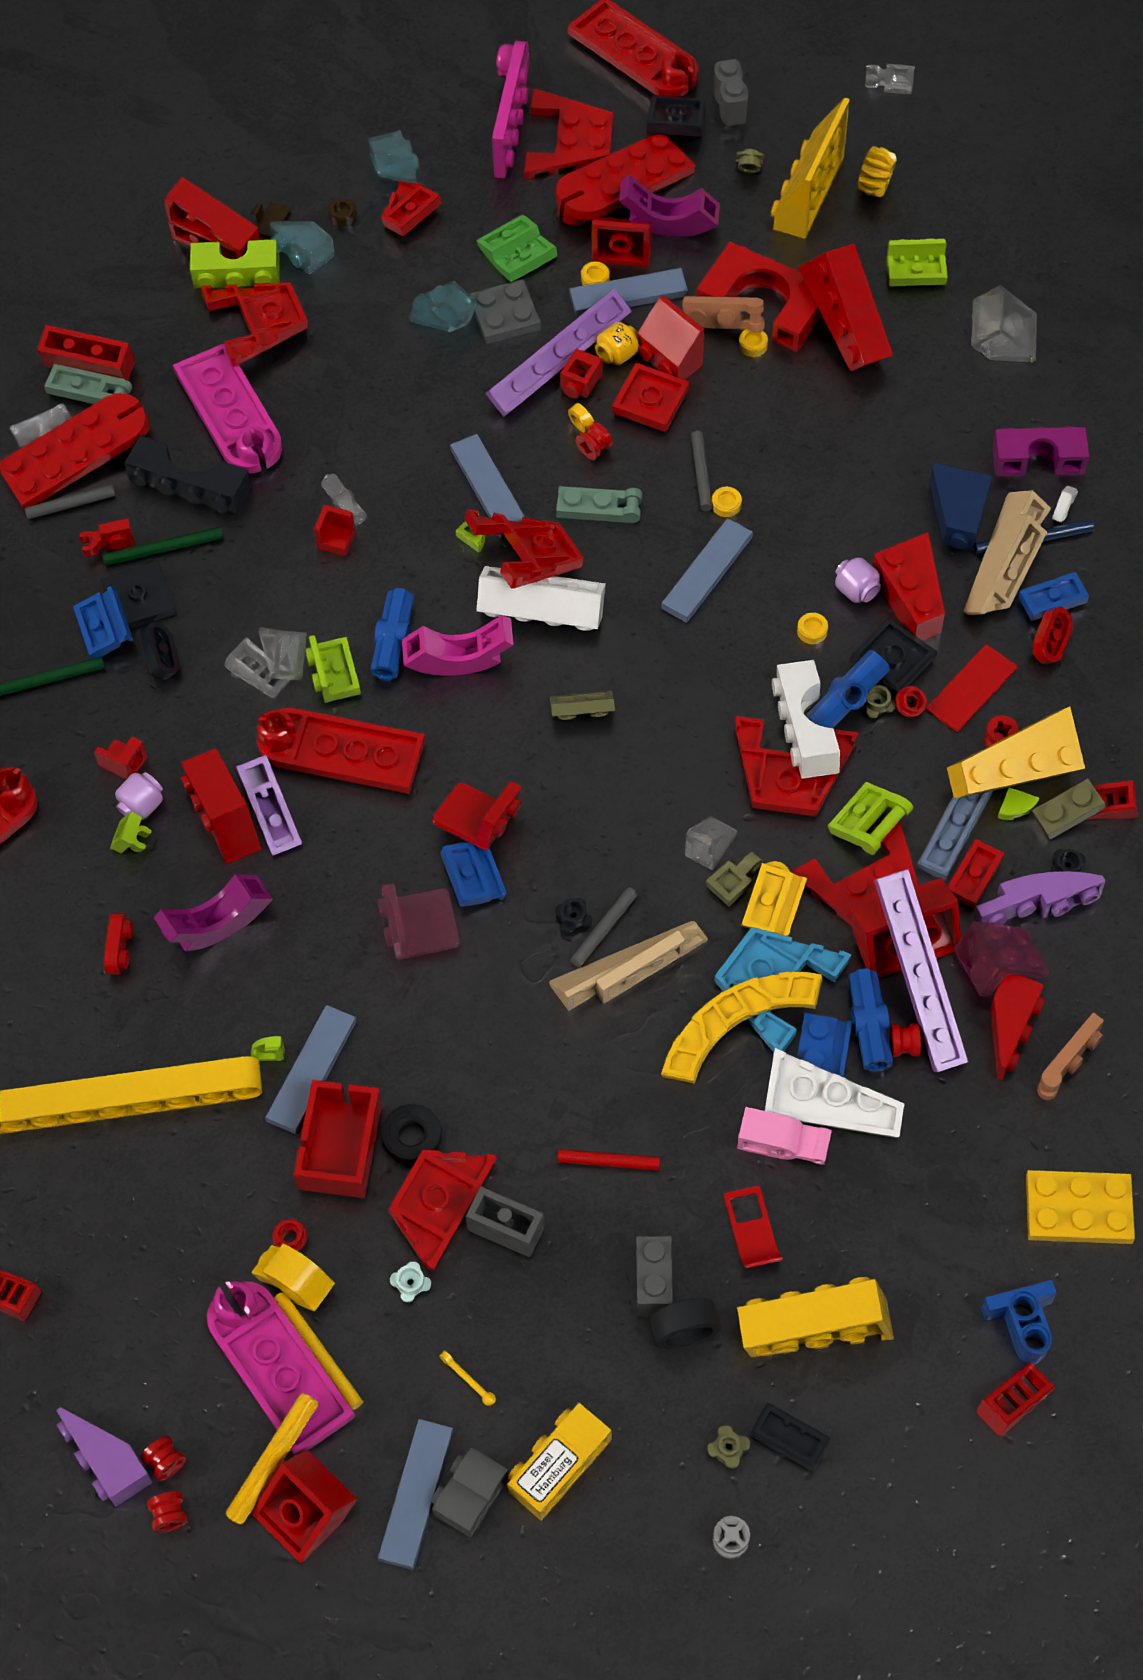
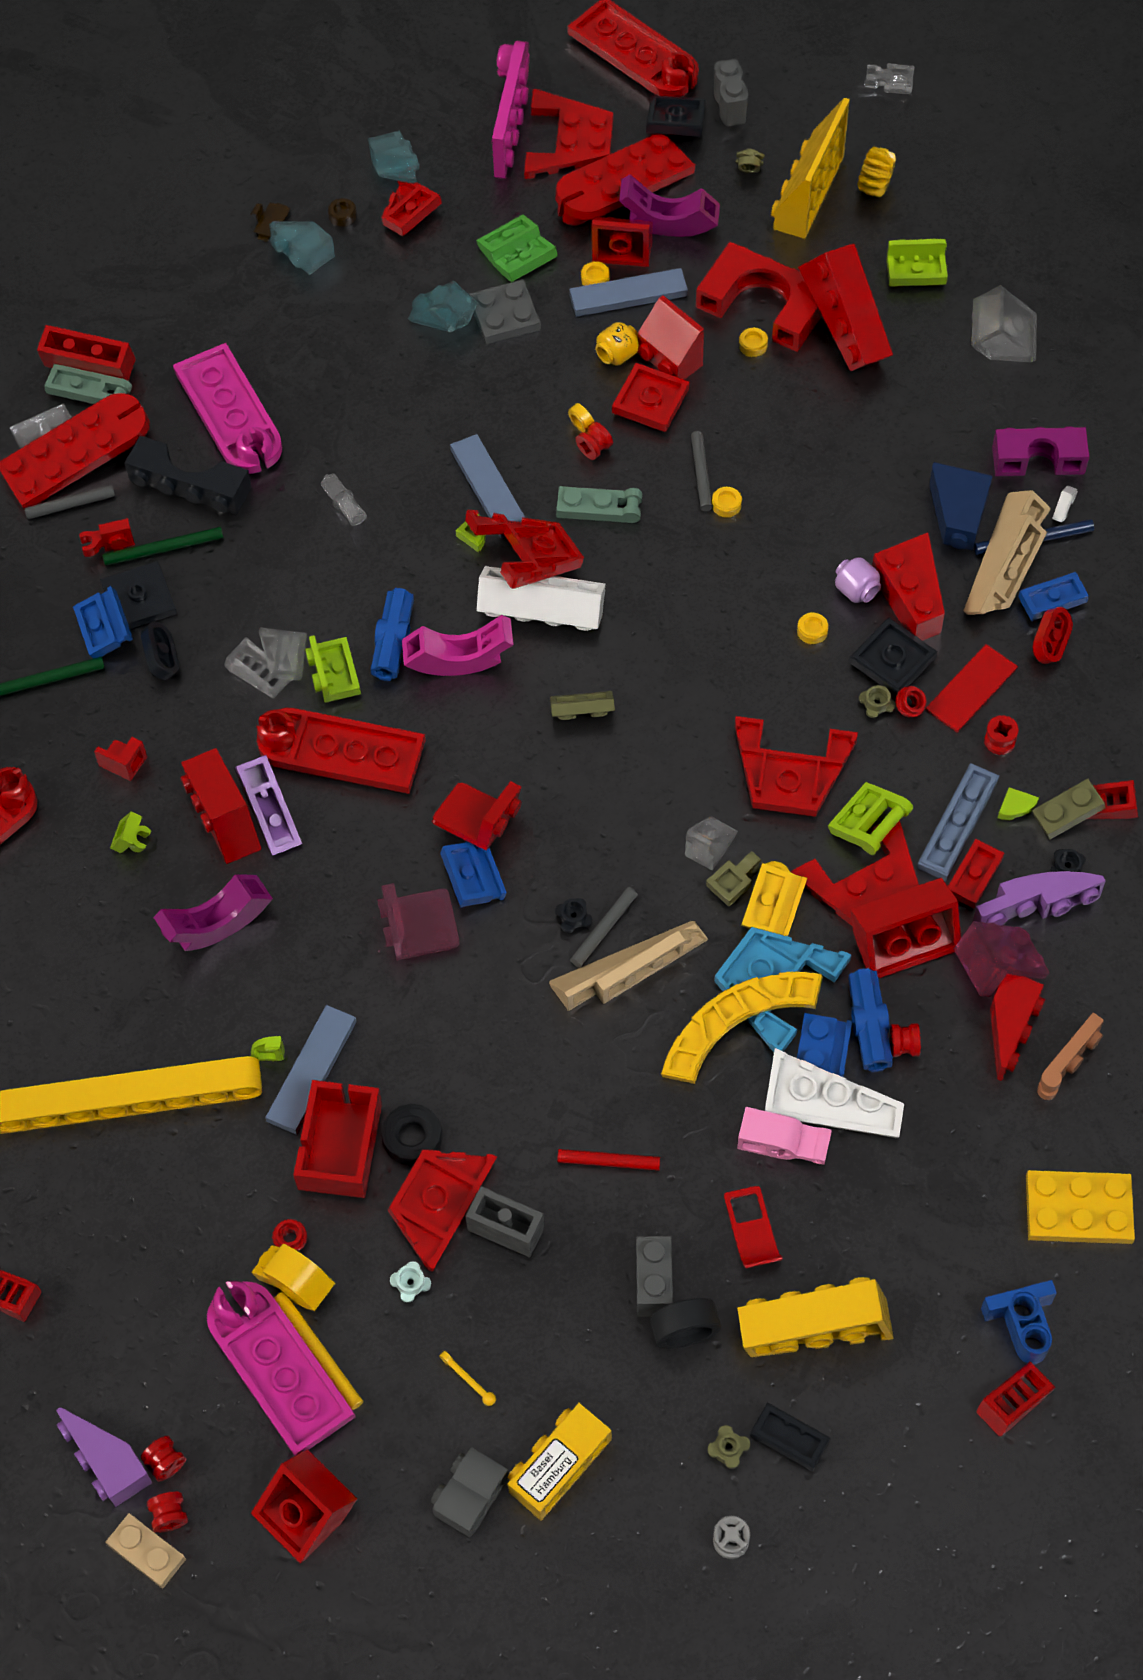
red plate [104,913,133,975] -> none
lavender head [115,772,163,820] -> none
red wedge [164,177,260,259] -> none
lime arch [190,240,280,289] -> none
red wing [201,282,308,367] -> none
yellow axle [226,1393,318,1524] -> none
red panel [314,505,356,556] -> none
sand blue tile [378,1419,454,1570] -> none
medium lavender plate [485,289,632,417] -> none
red brick [560,348,603,398] -> none
sand blue tile [661,518,753,623] -> none
nougat plate [682,296,765,332] -> none
white arch [772,660,840,779] -> none
blue piece [805,649,890,728] -> none
plate [874,869,968,1072] -> none
yellow wedge [947,706,1085,799] -> none
none -> tan plate [105,1513,186,1589]

